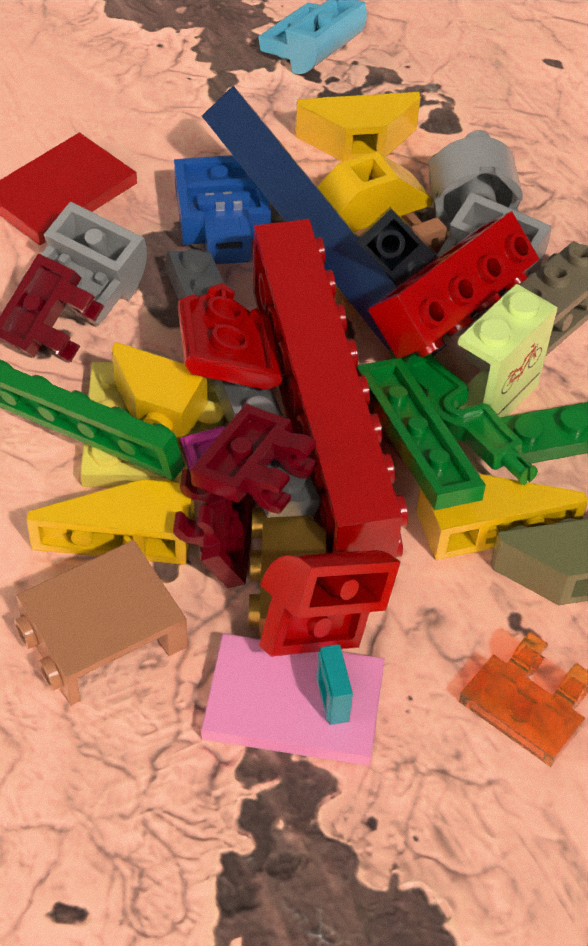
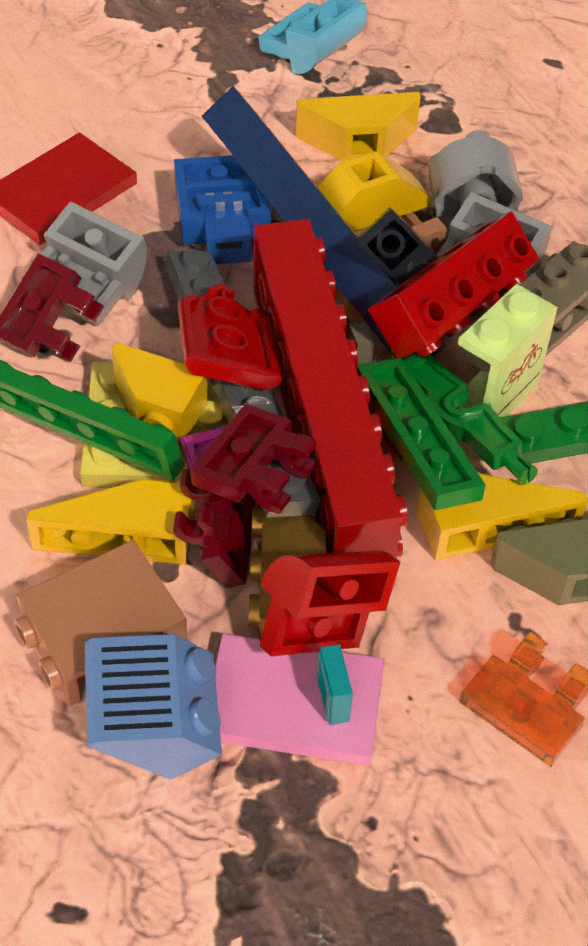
none -> medium blue slope [85,634,222,780]
none -> dark tan tile [345,321,375,365]

